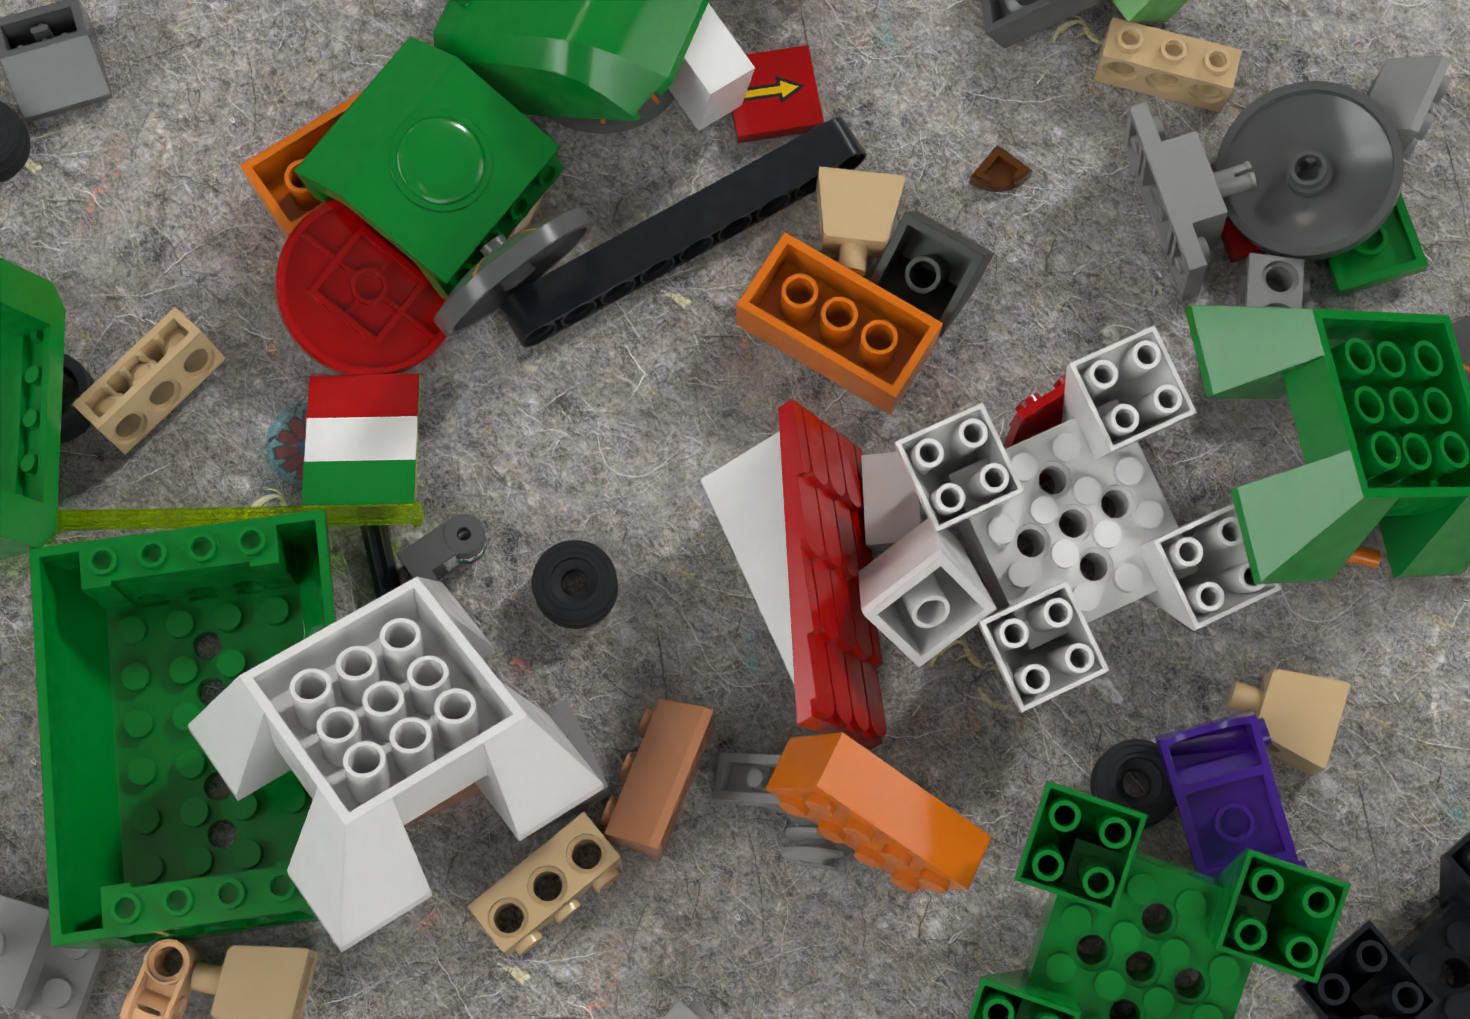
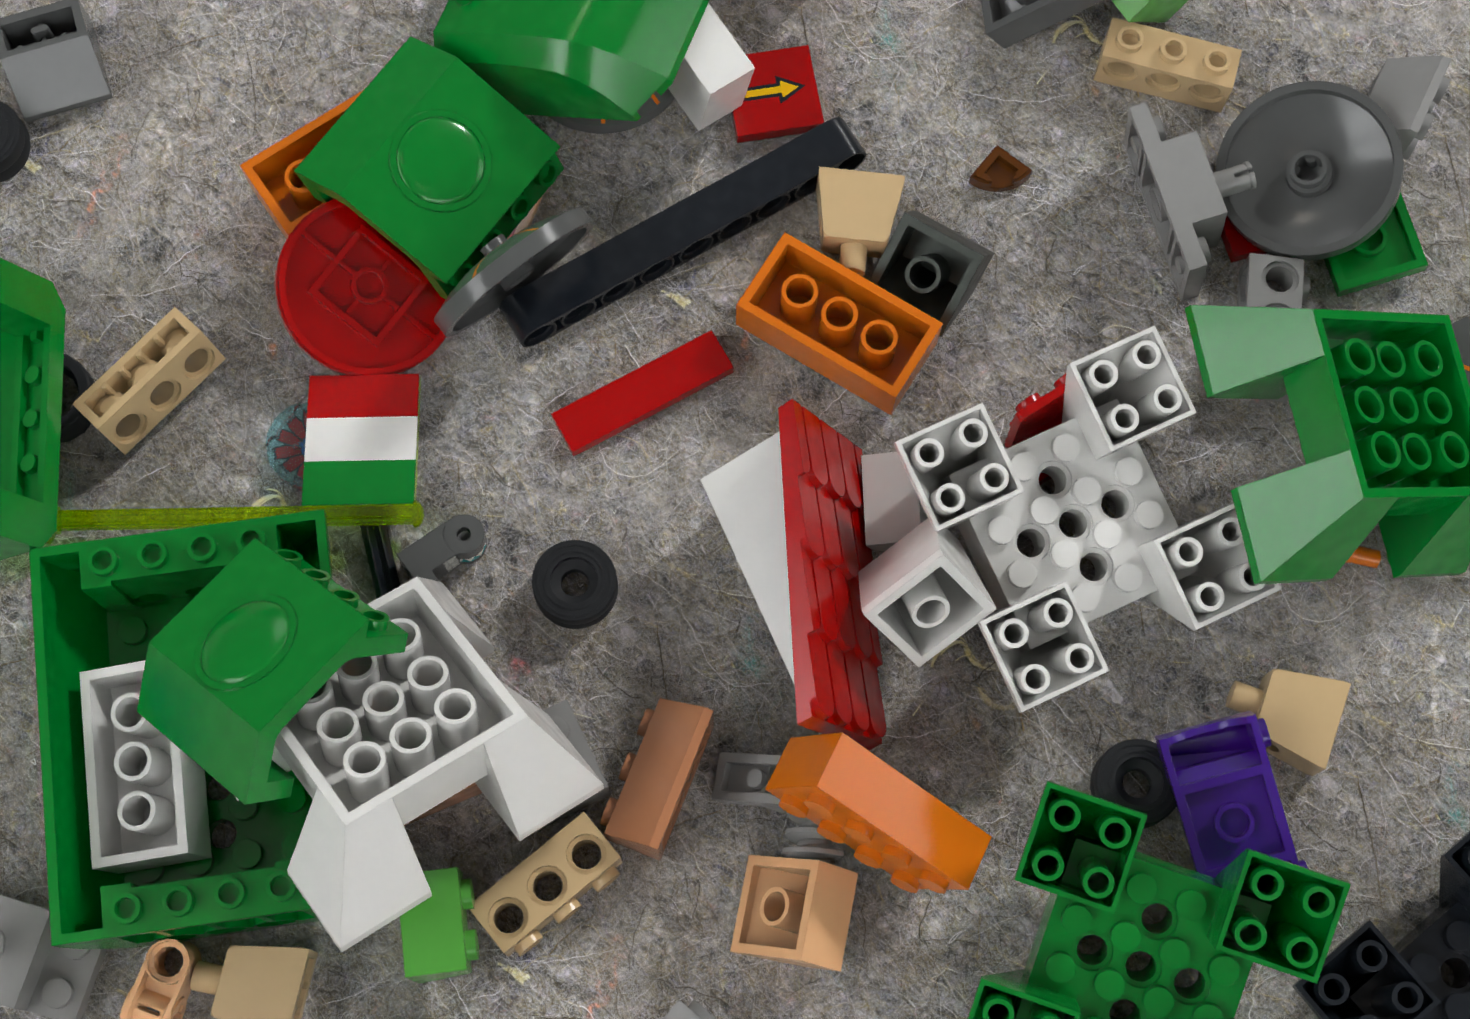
none -> white brick [79,660,212,874]
none -> green panel [137,538,408,805]
none -> bright green slope [400,867,479,983]
none -> red tile [551,330,734,457]
none -> light nougat slope [730,855,858,972]

